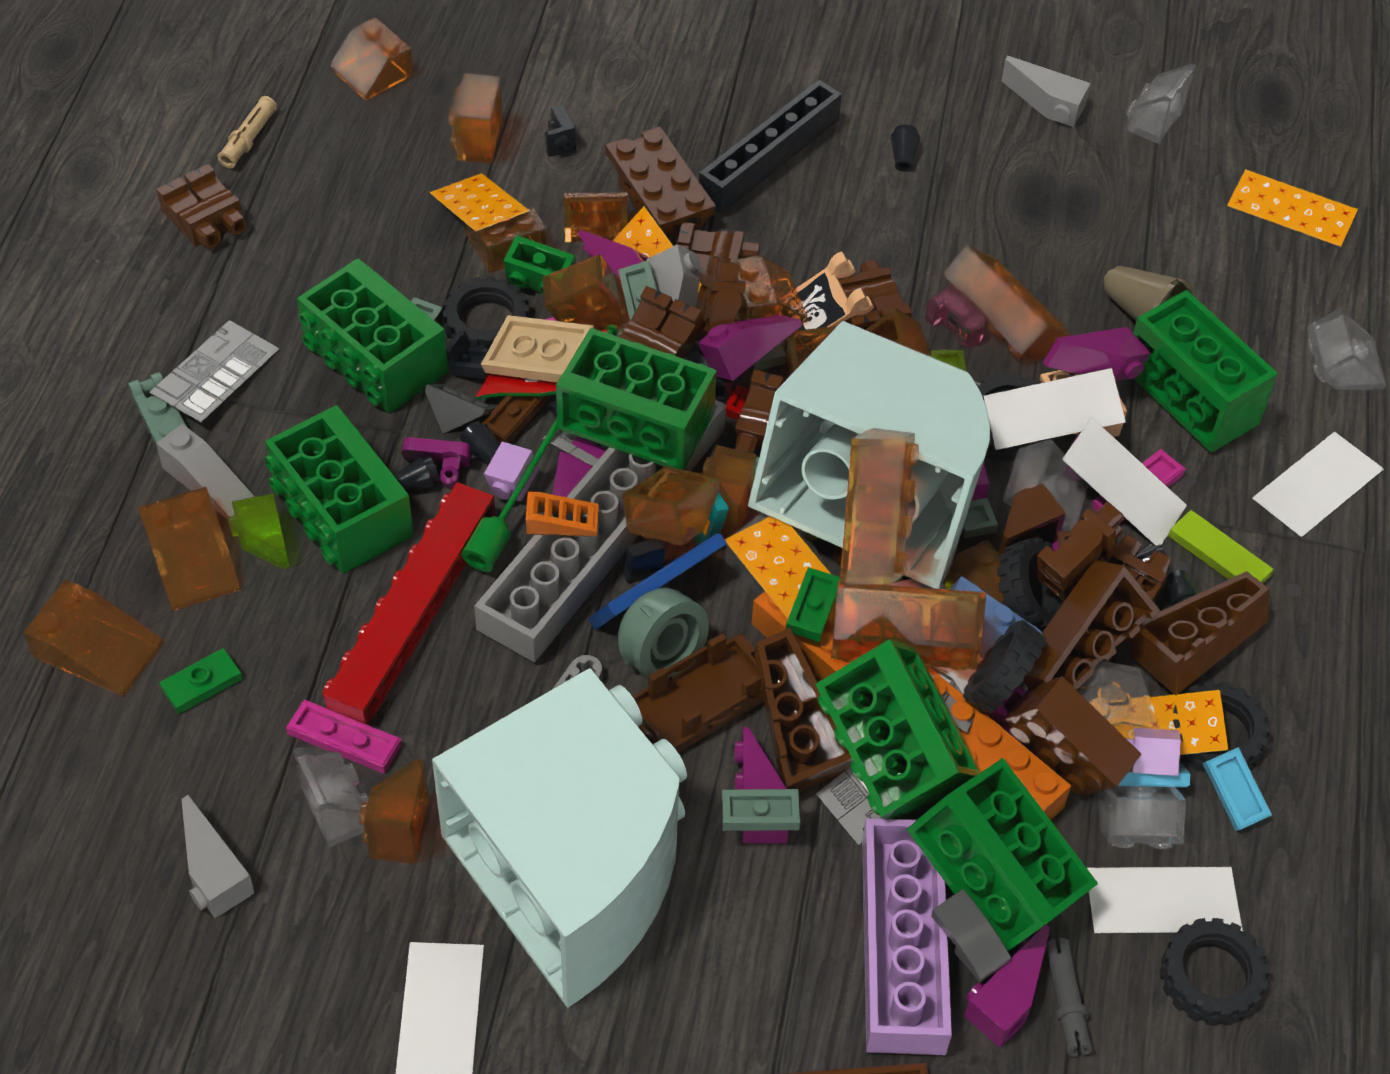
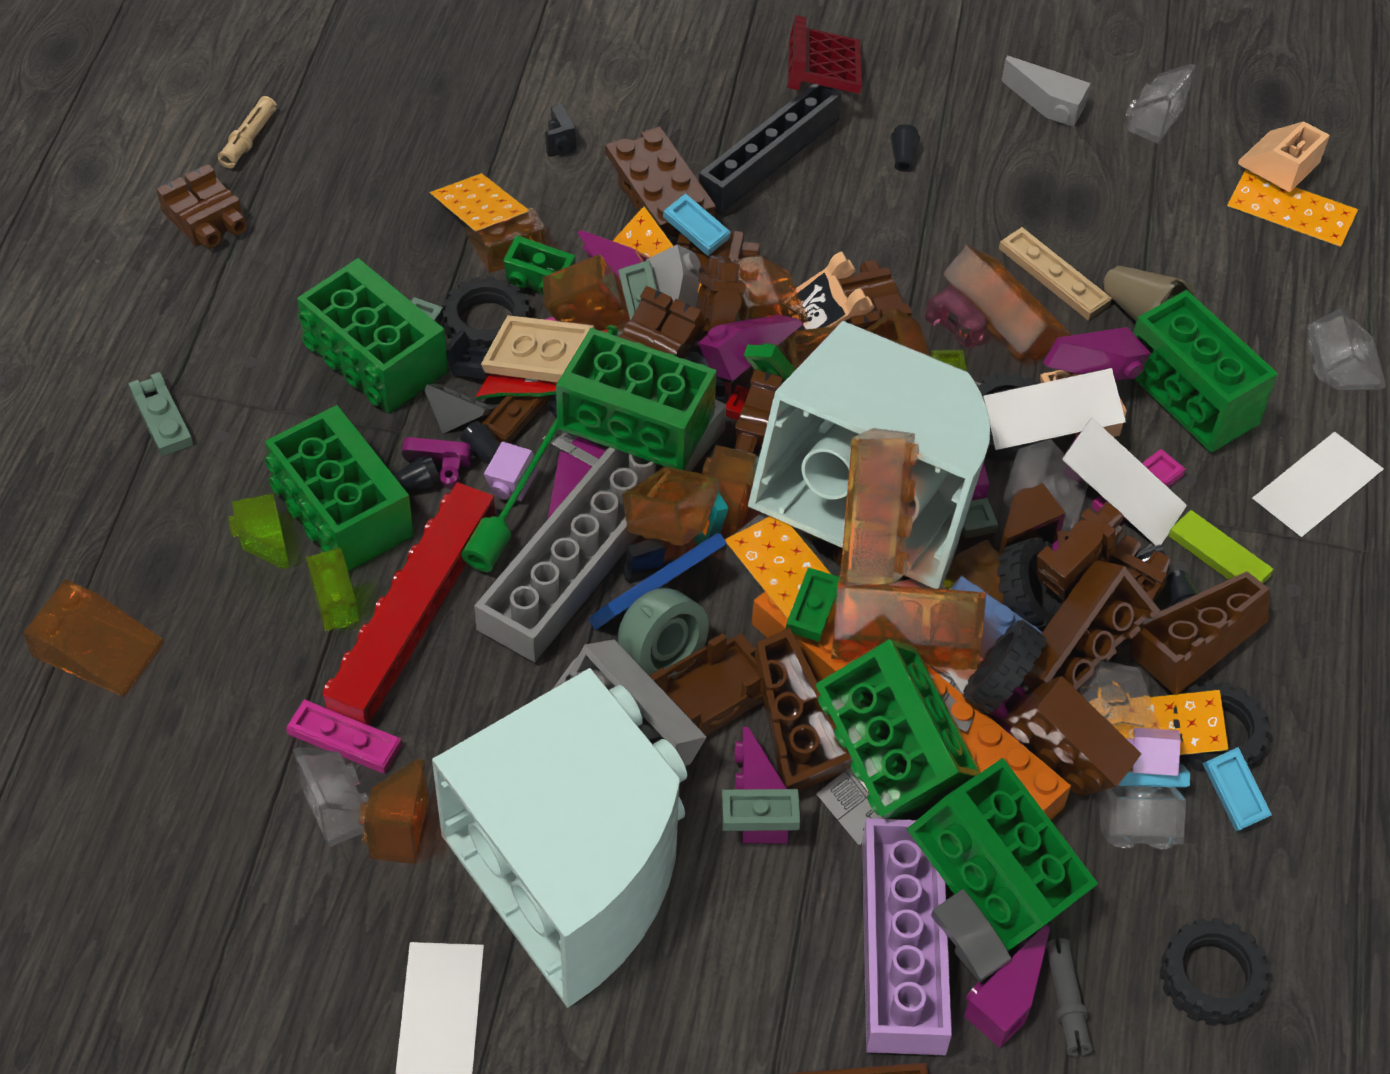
clear orange slope [138,487,241,611] -> none
light grey sticker [150,320,280,422] -> none
light grey slope [156,424,257,522] -> none
green plate [159,648,243,714] -> none
light grey slope [182,795,254,919] -> none
clear orange slope [330,17,413,100] -> none
clear orange brick [449,74,502,164] -> none
orange slope [526,492,599,536] -> none
clear orange slope [564,192,628,242] -> none
white sticker [1087,867,1243,933] -> none
none -> clear neon green slope [306,548,359,631]
none -> light grey brick [569,639,706,766]
none -> medium azure tile [663,193,731,256]
none -> green plate [743,343,795,383]
none -> dark red fence [787,15,862,94]
none -> tan tile [999,227,1112,321]
none -> light nougat slope [1238,121,1330,192]

